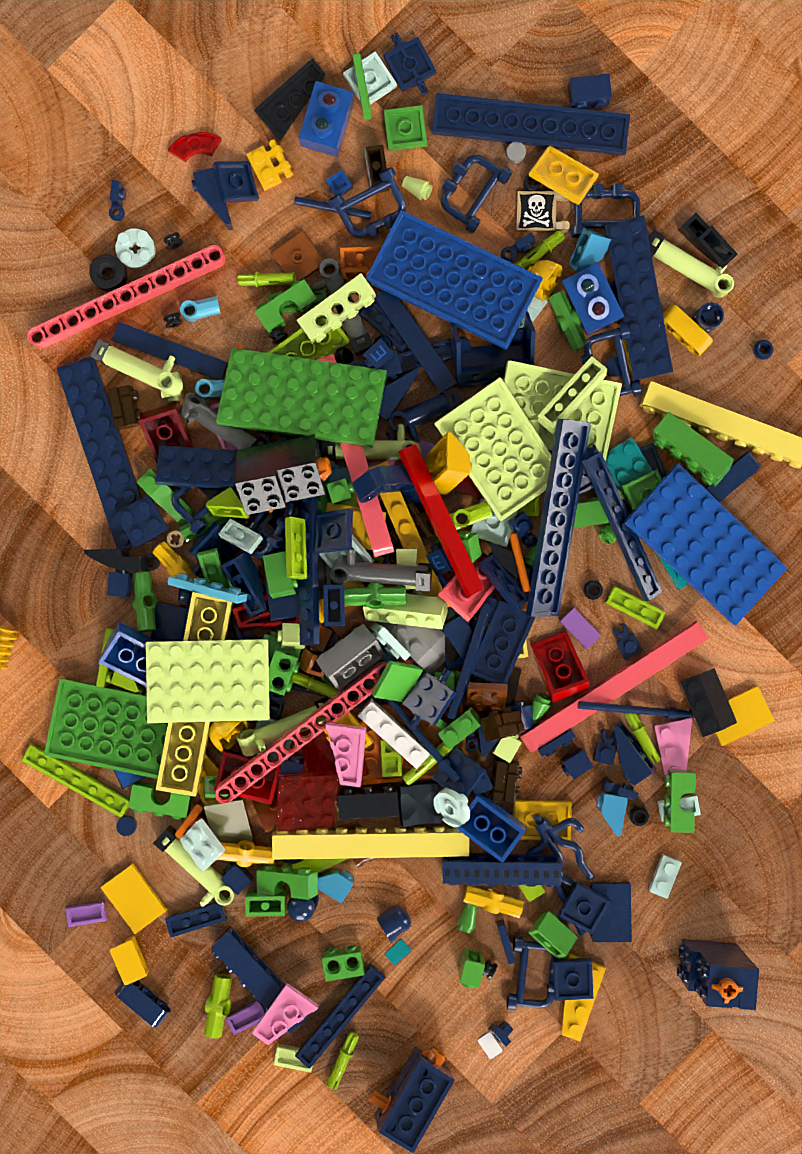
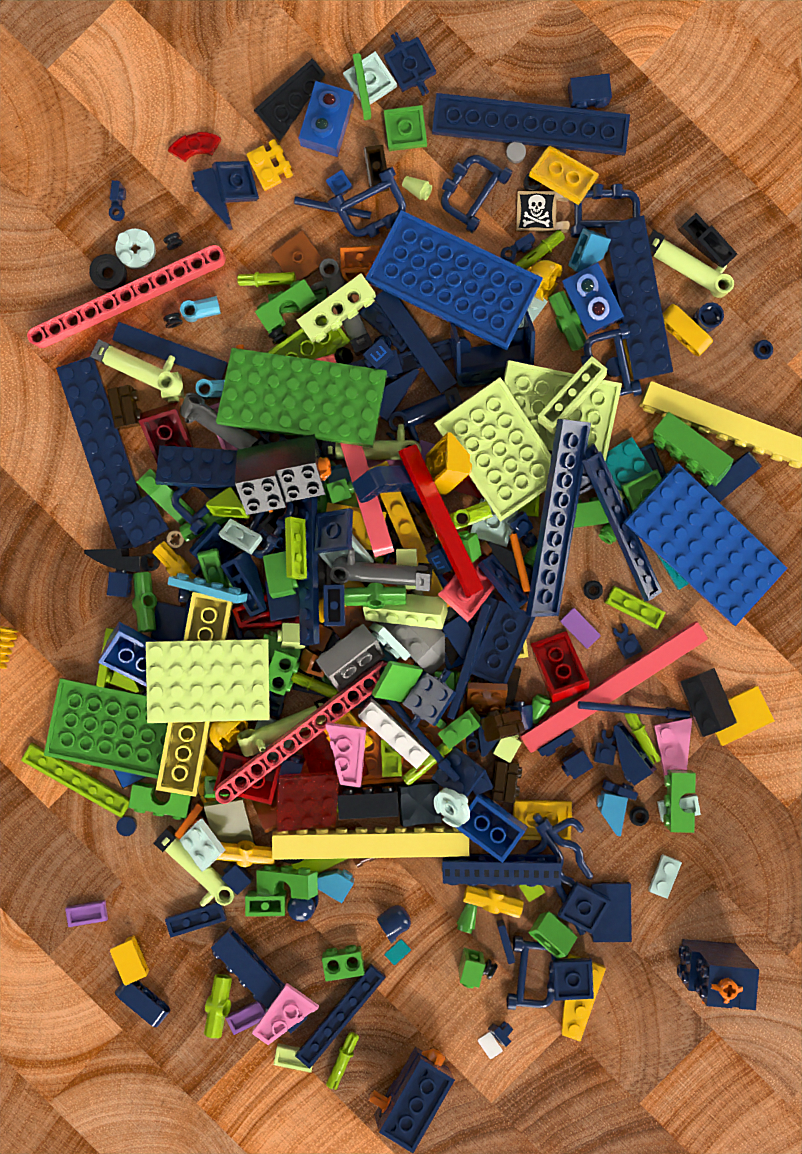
yellow tile [101,863,167,934] -> none

